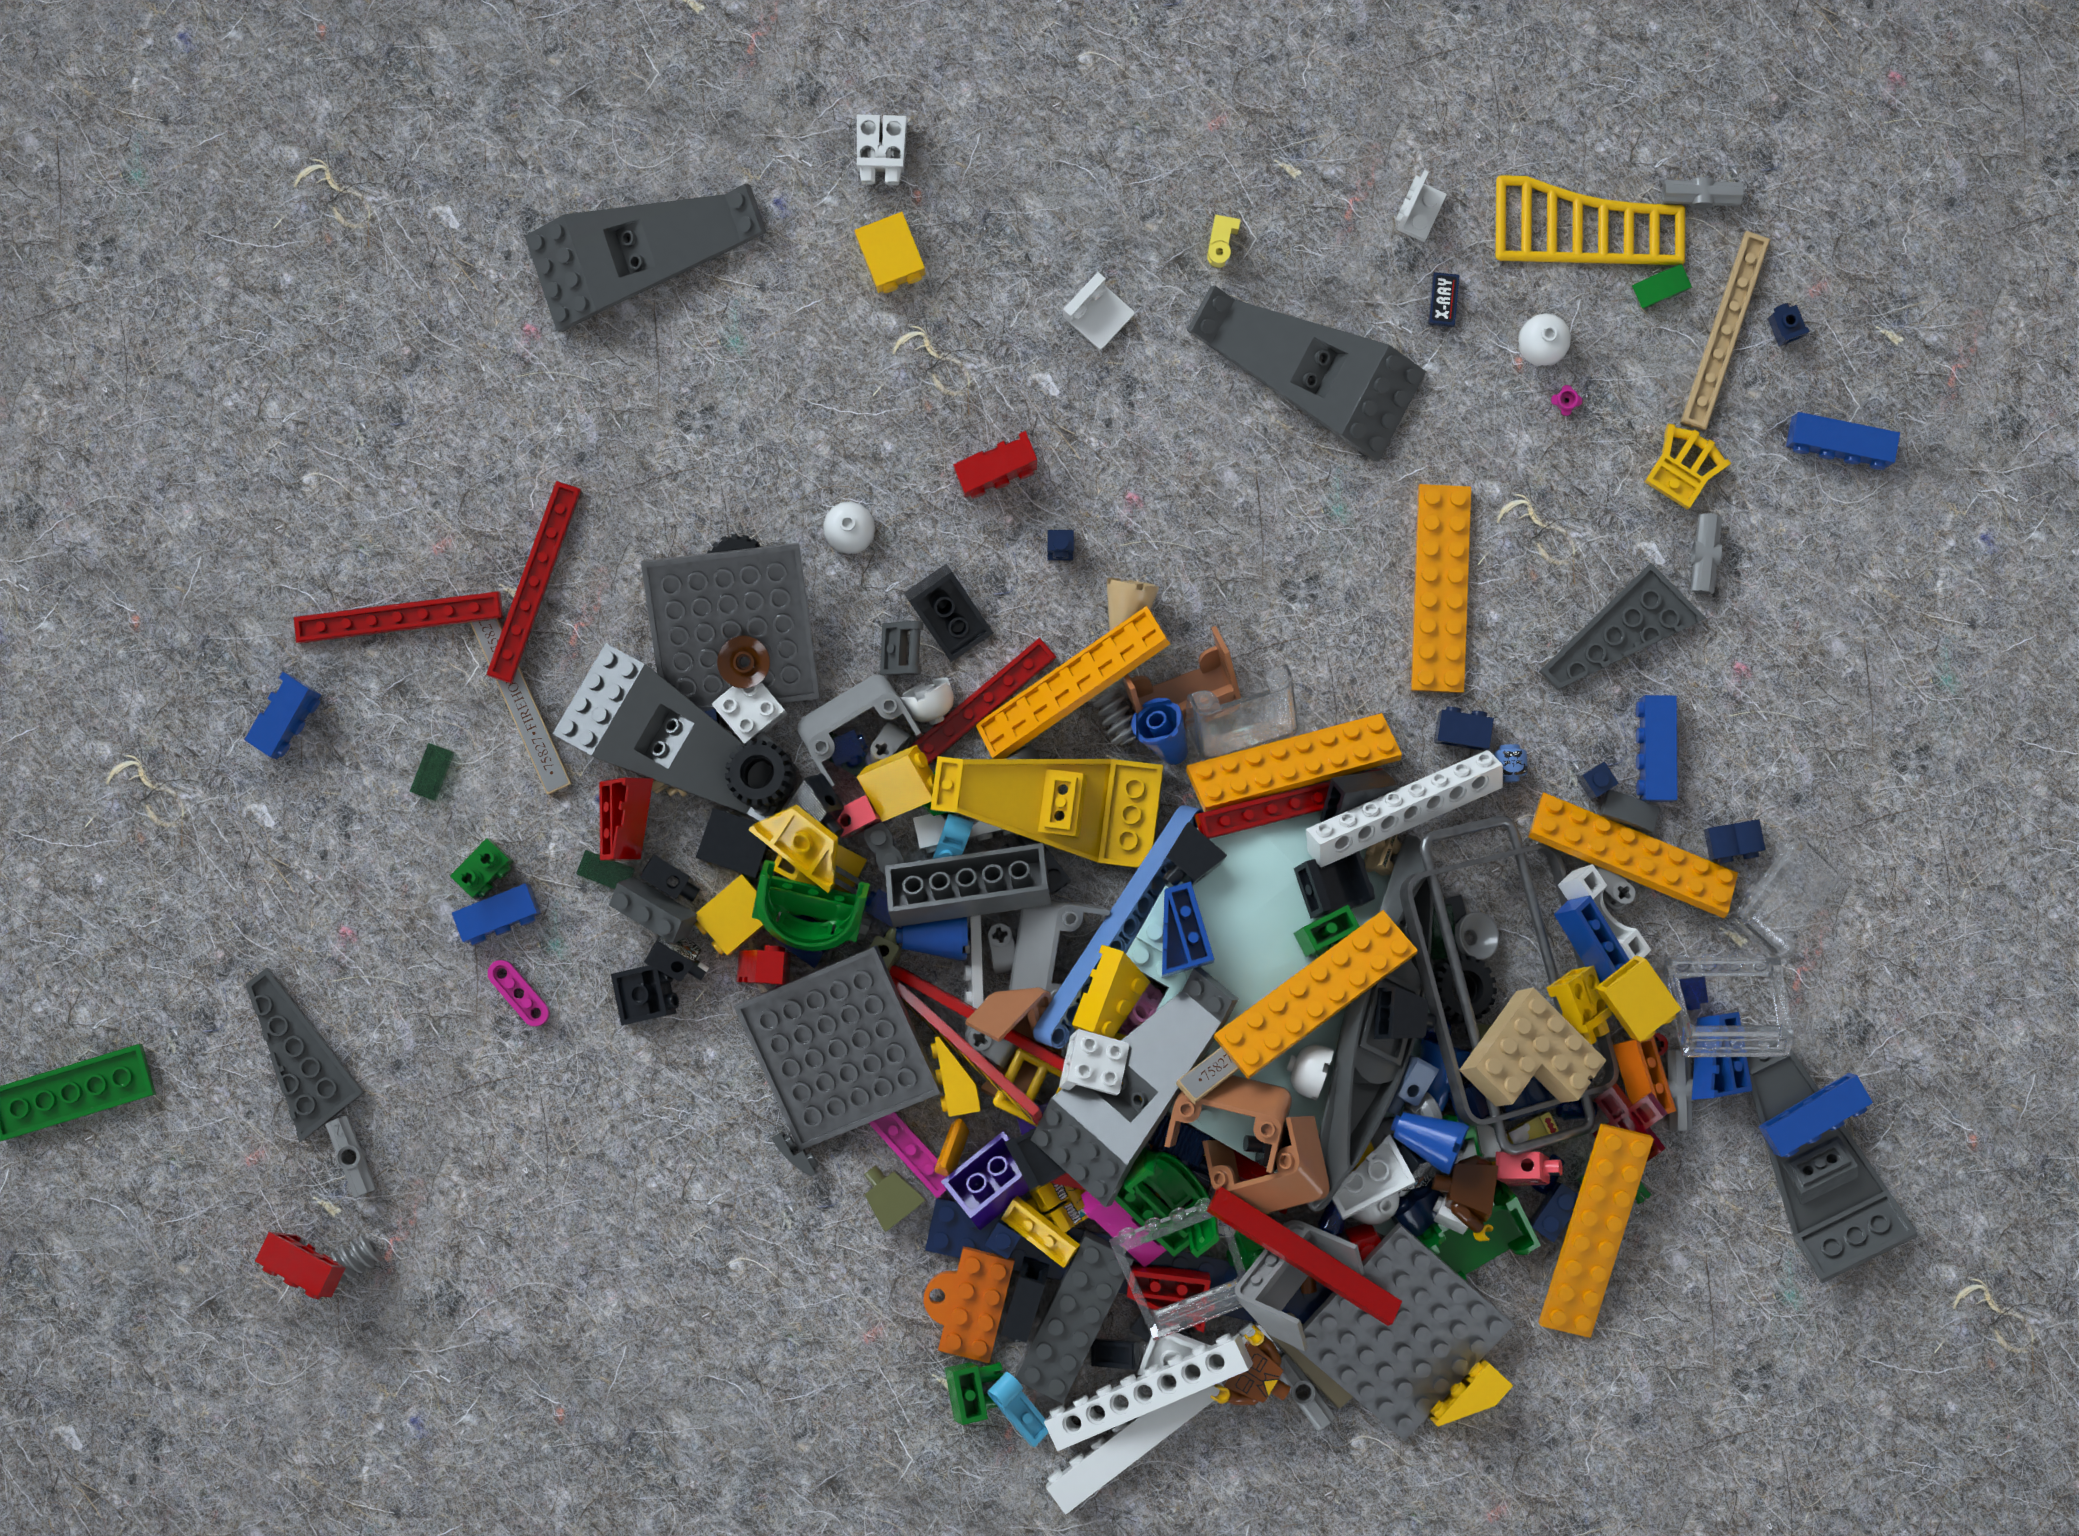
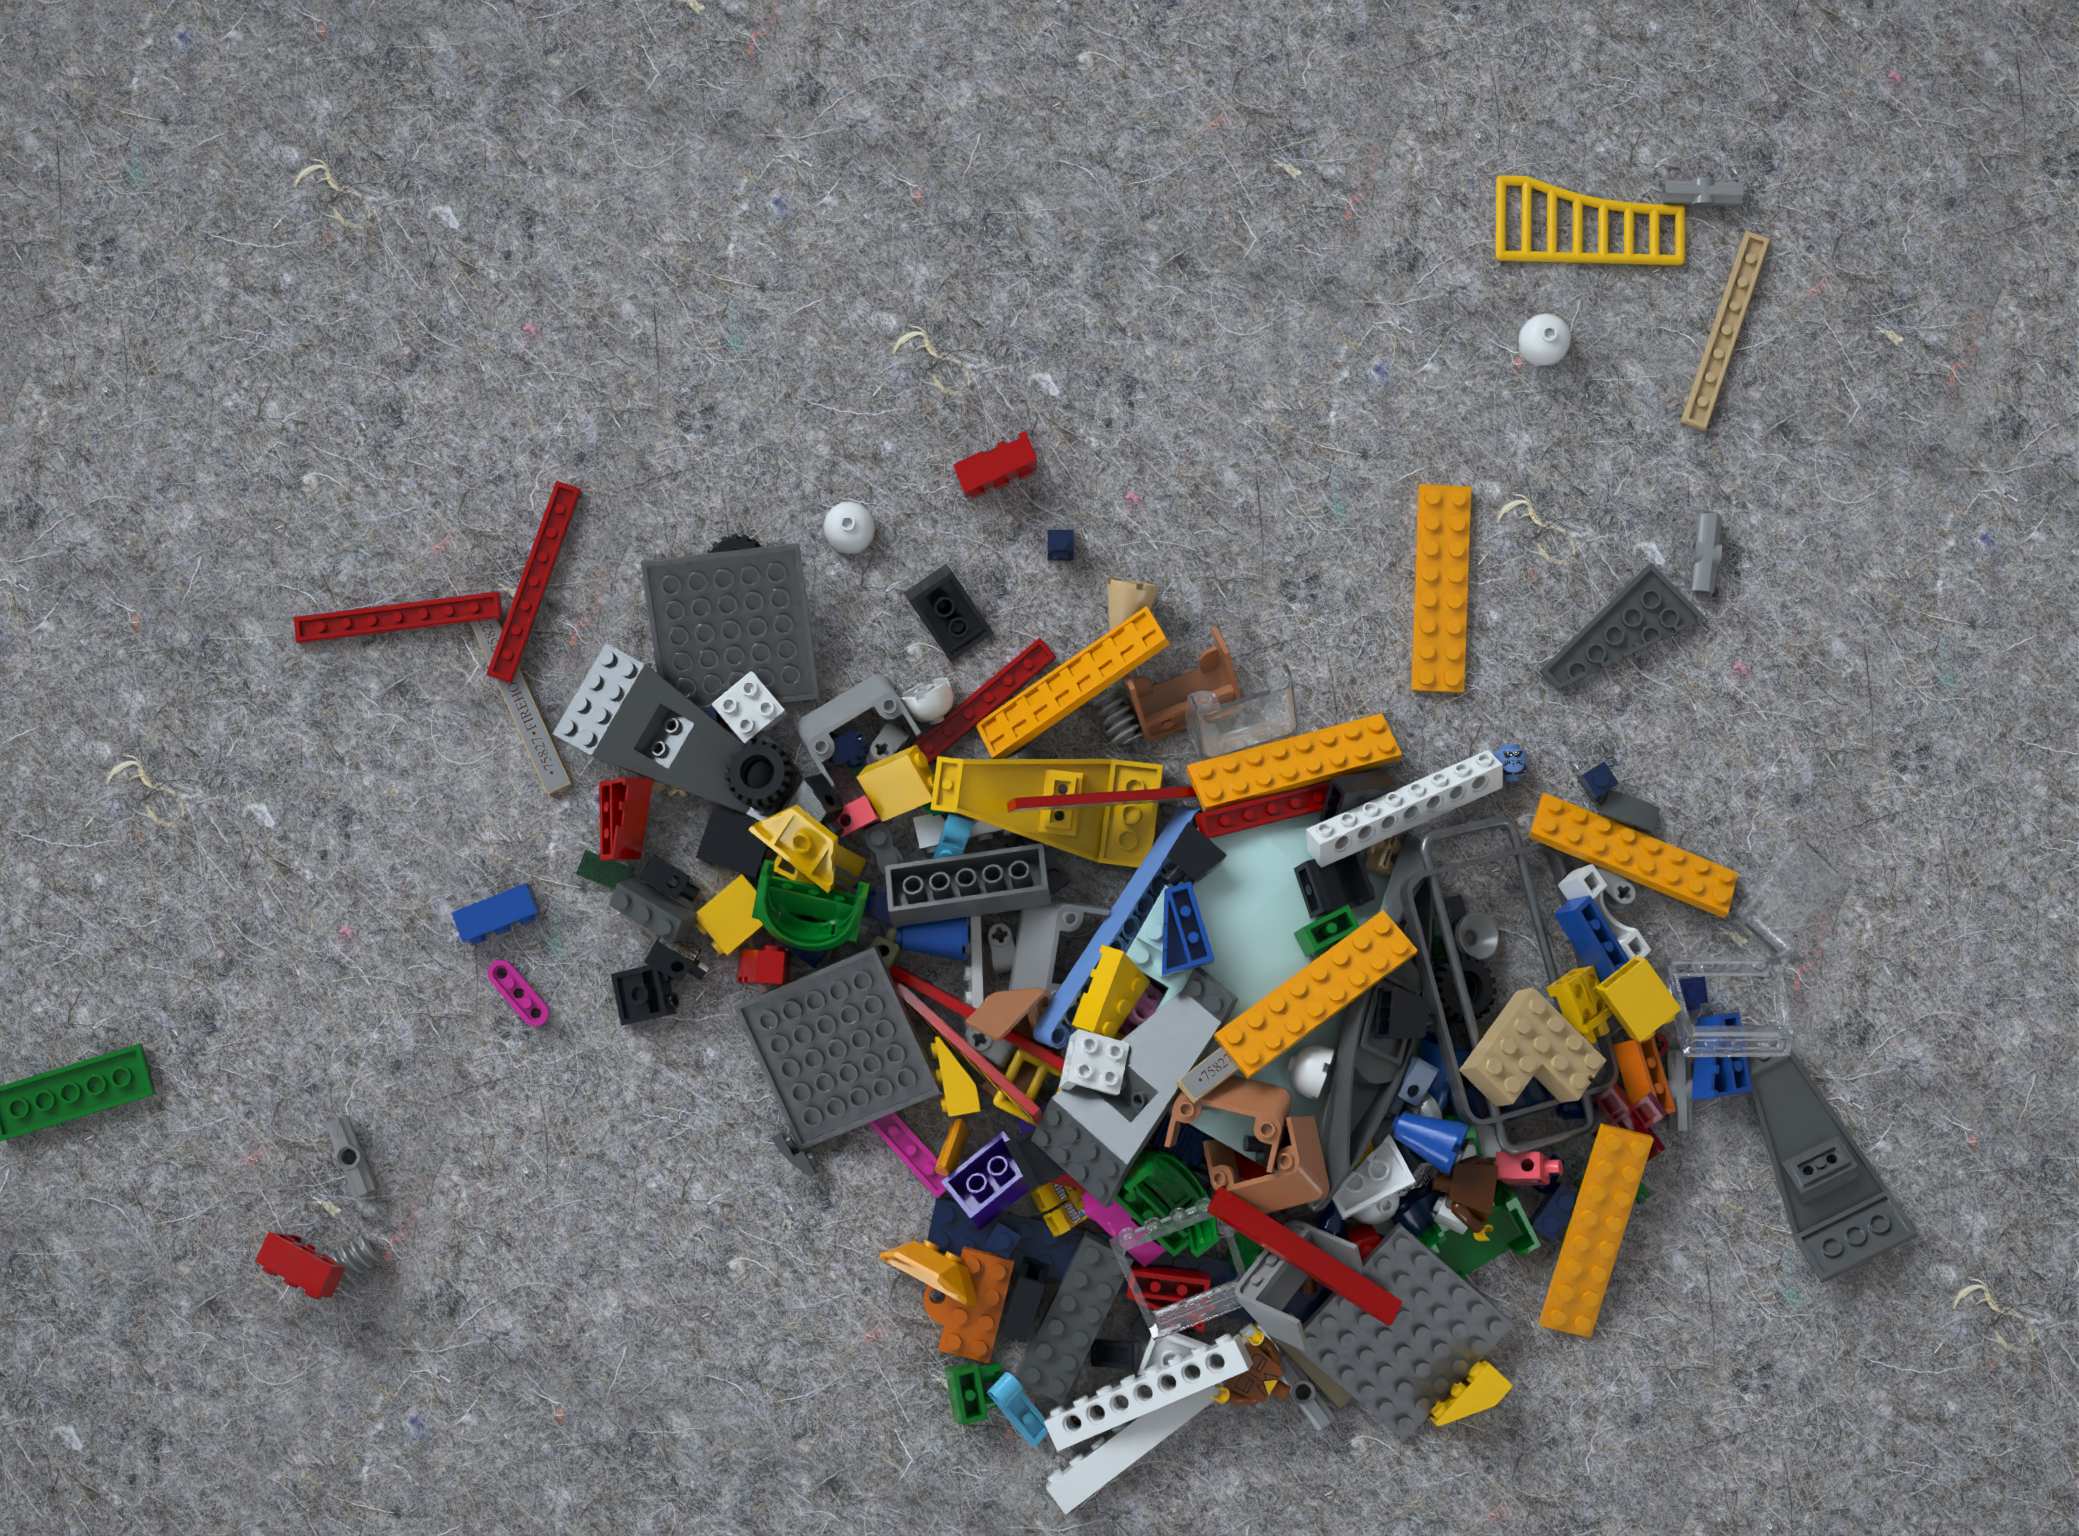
blue wedge [244,671,321,760] -> none
dark grey wing [245,968,365,1142] -> none
clear green tile [409,743,455,801] -> none
green brick [450,838,514,899] -> none
dark grey wing [525,184,766,332] -> none
reddish brown dish [717,636,770,689] -> none
yellow brick [854,212,926,293] -> none
white hips [857,114,907,185] -> none
olive torso [864,1165,926,1233] -> none
dark grey plate [880,621,923,676] -> none
yellow piece [1001,1196,1080,1268] -> none
white bracket [1063,272,1134,350] -> none
blue cone [1131,698,1188,765] -> none
dark grey wing [1187,286,1426,461] -> none
light yellow leg [1207,214,1241,268] -> none
white bracket [1396,170,1447,242] -> none
tile [1428,272,1460,327] -> none
dark blue brick [1434,706,1494,751] -> none
light yellow leg [1506,1111,1559,1144] -> none
dark pink plate [1551,385,1582,416] -> none
green slope [1632,264,1693,310] -> none
blue brick [1636,695,1677,802] -> none
yellow plate [1644,423,1732,510] -> none
dark blue brick [1704,819,1766,864] -> none
blue brick [1758,1073,1873,1158] -> none
dark blue brick [1767,303,1810,347] -> none
blue brick [1786,412,1900,470] -> none
none -> light orange wedge [879,1239,977,1308]
none -> red tile [1007,786,1198,812]

